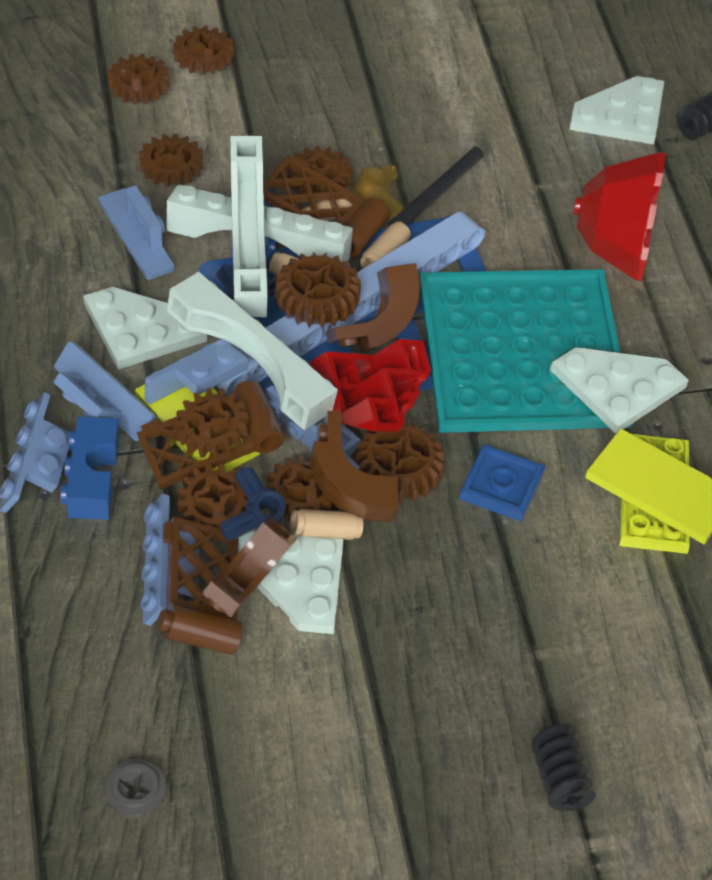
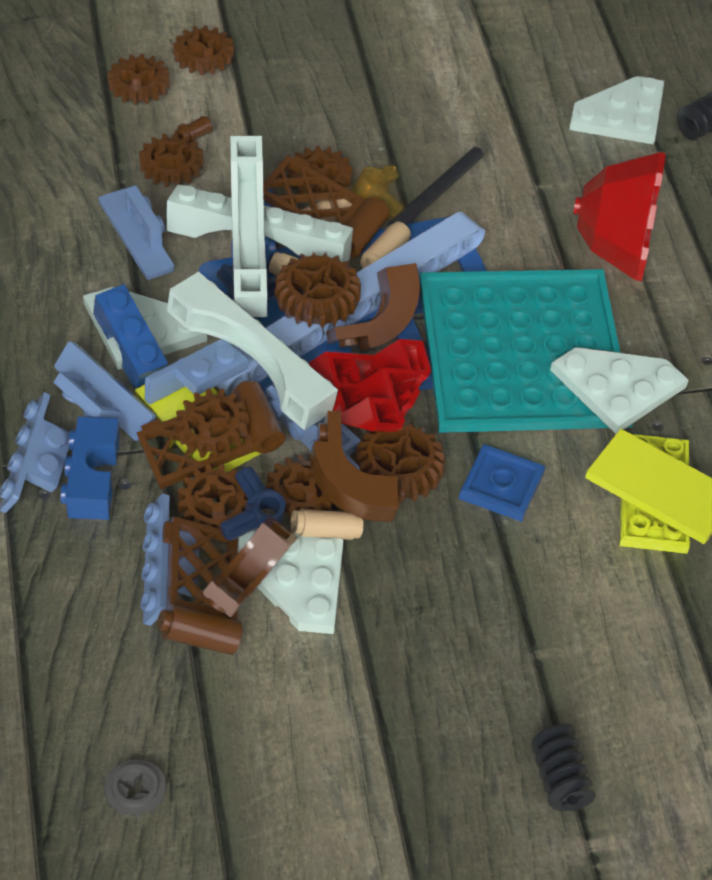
none -> blue arch [93,284,168,390]
none -> reddish brown pin [174,116,213,143]

